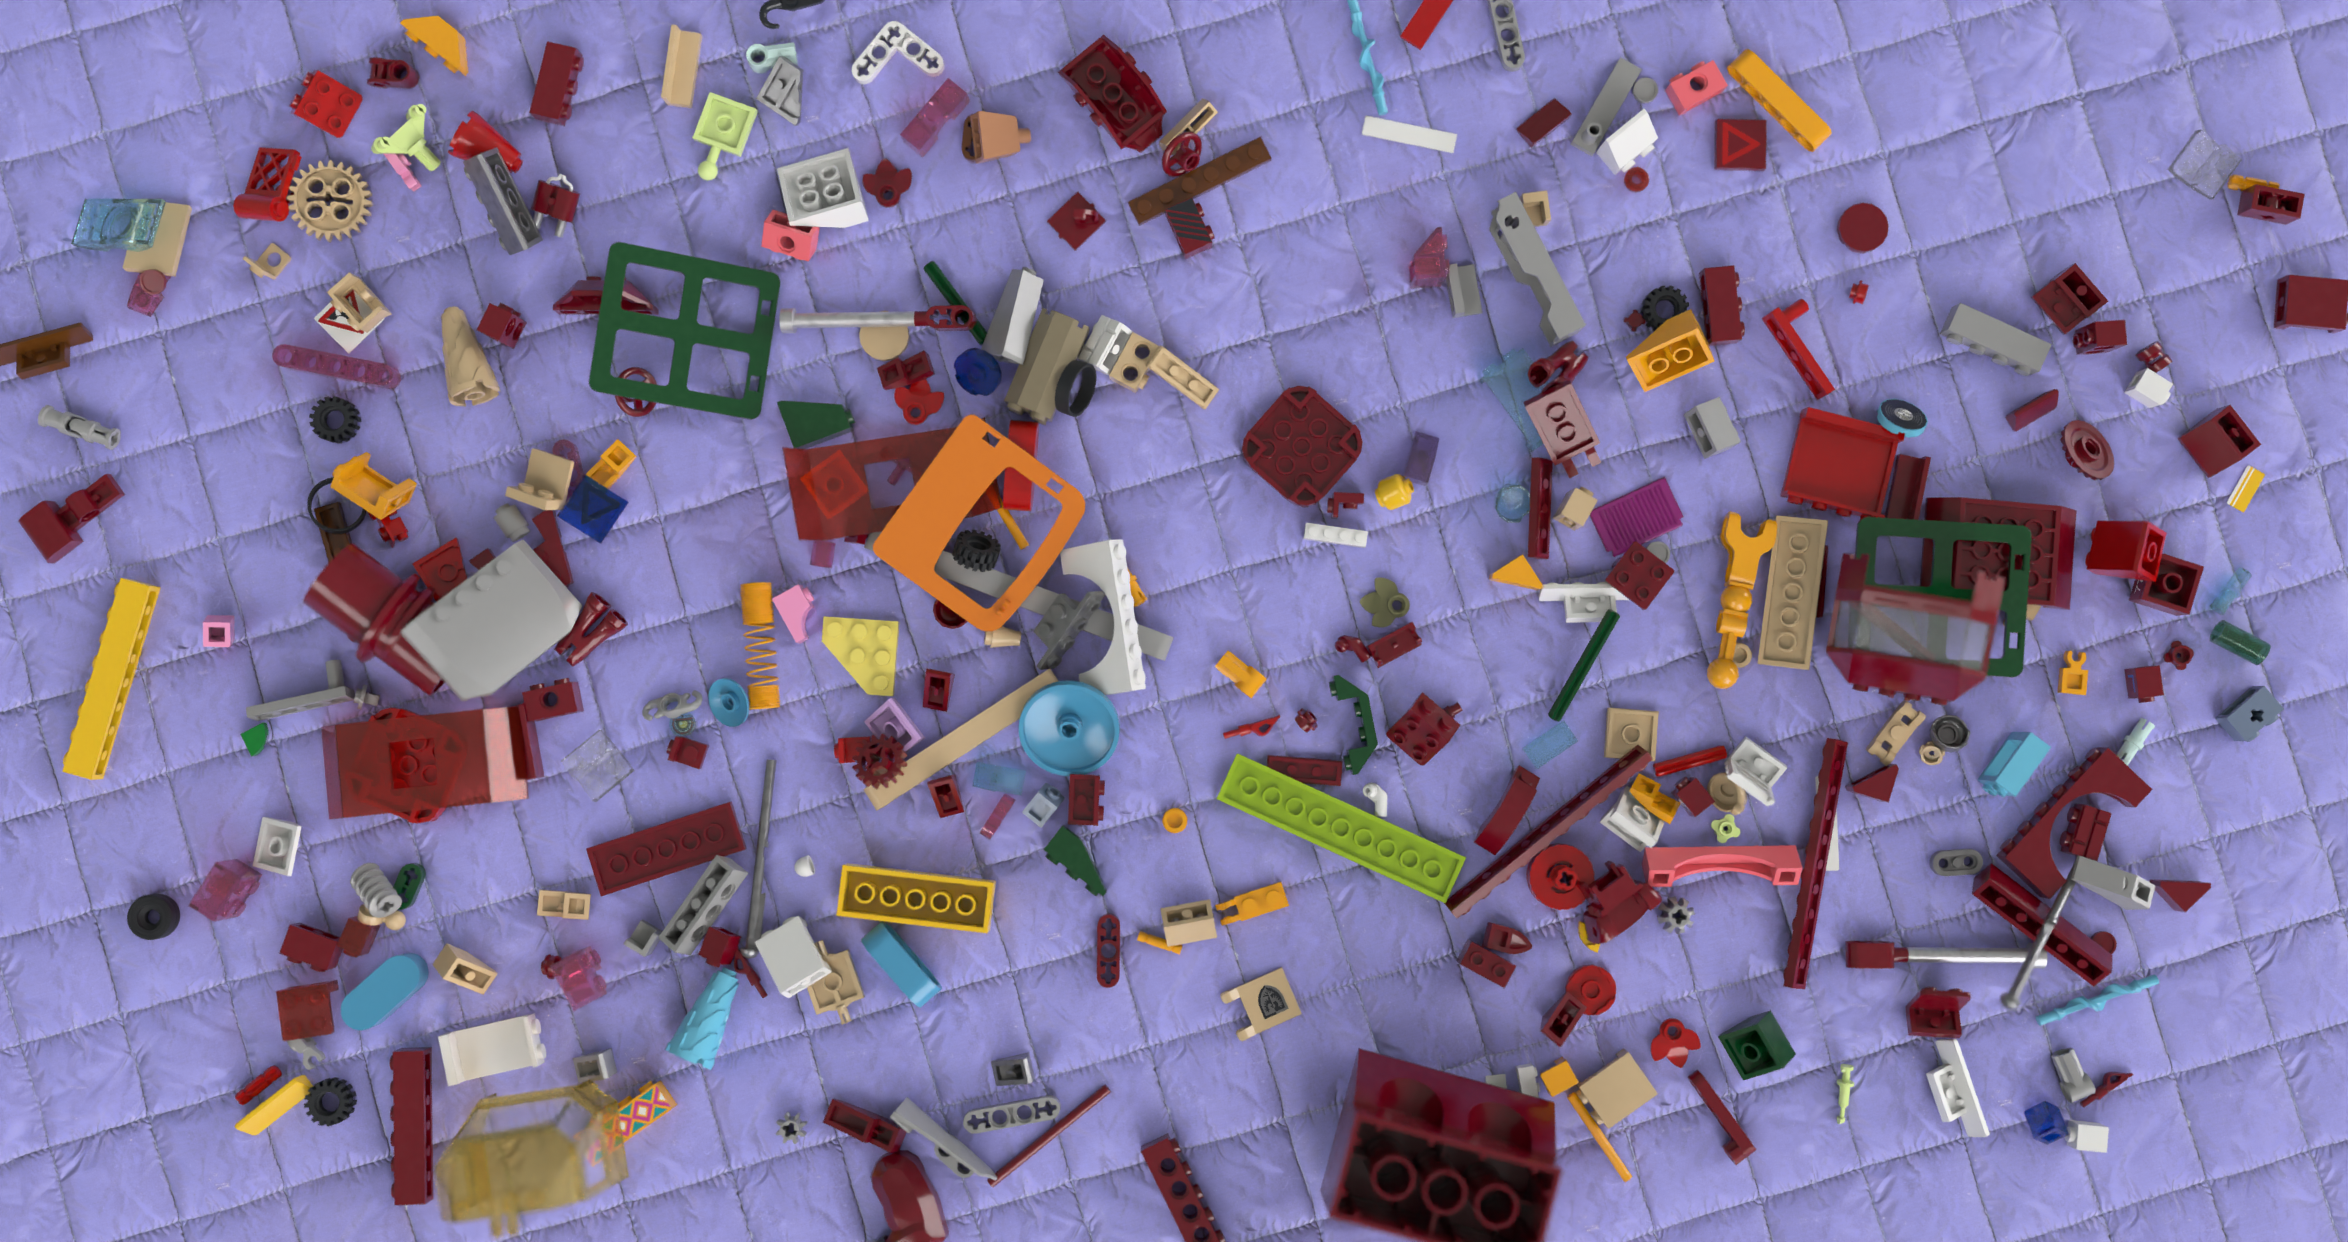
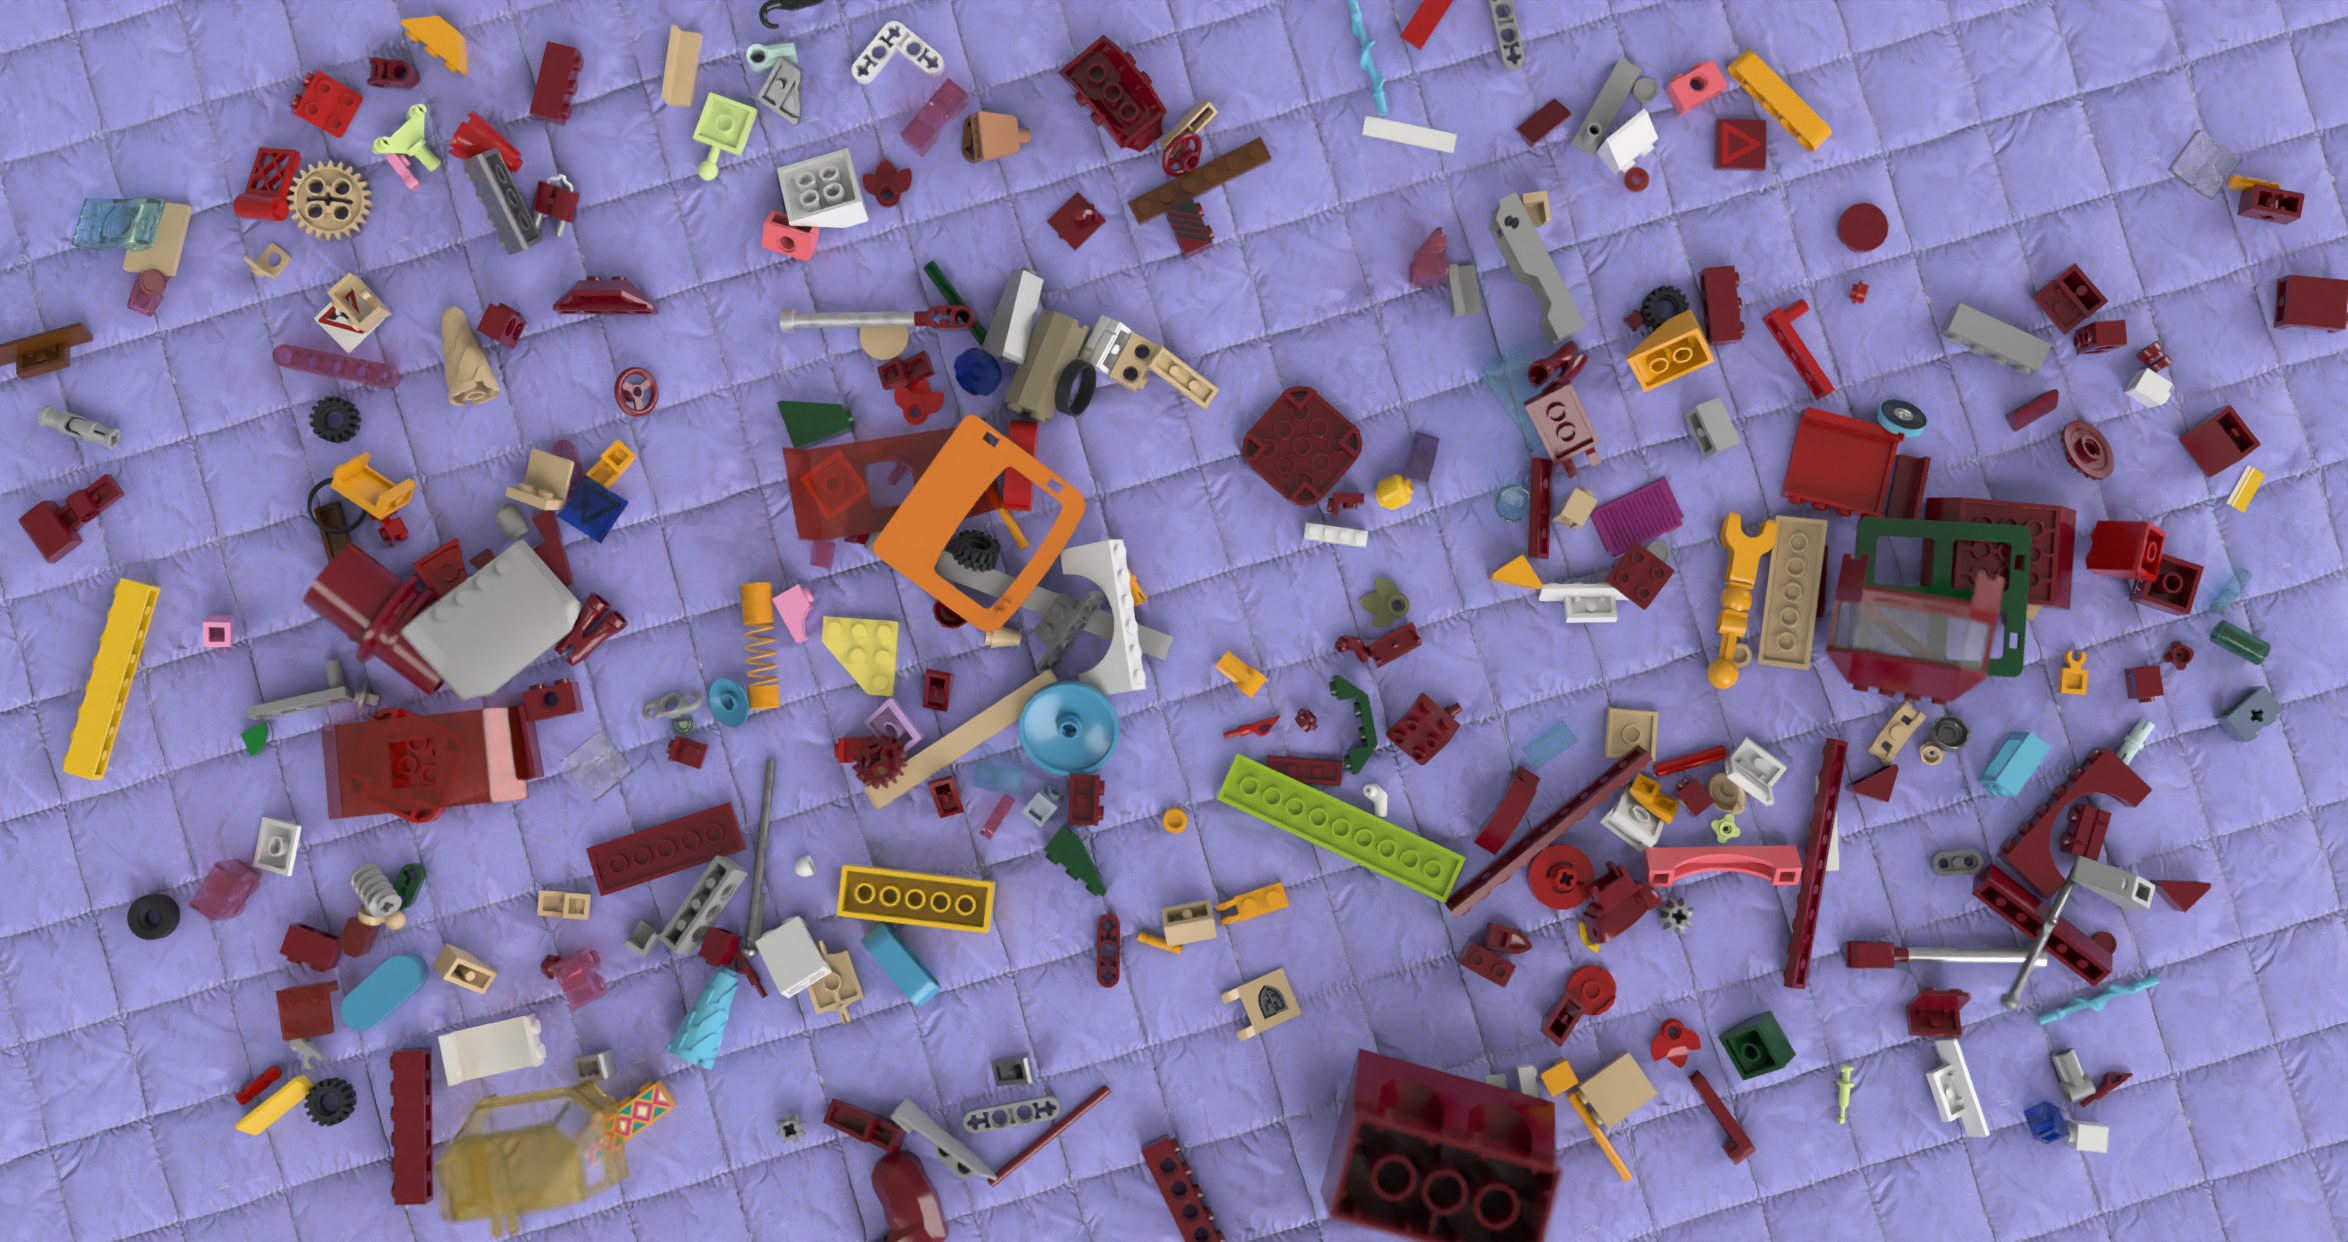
dark green window [588,242,780,420] -> none
dark green axle [1548,609,1620,722] -> none

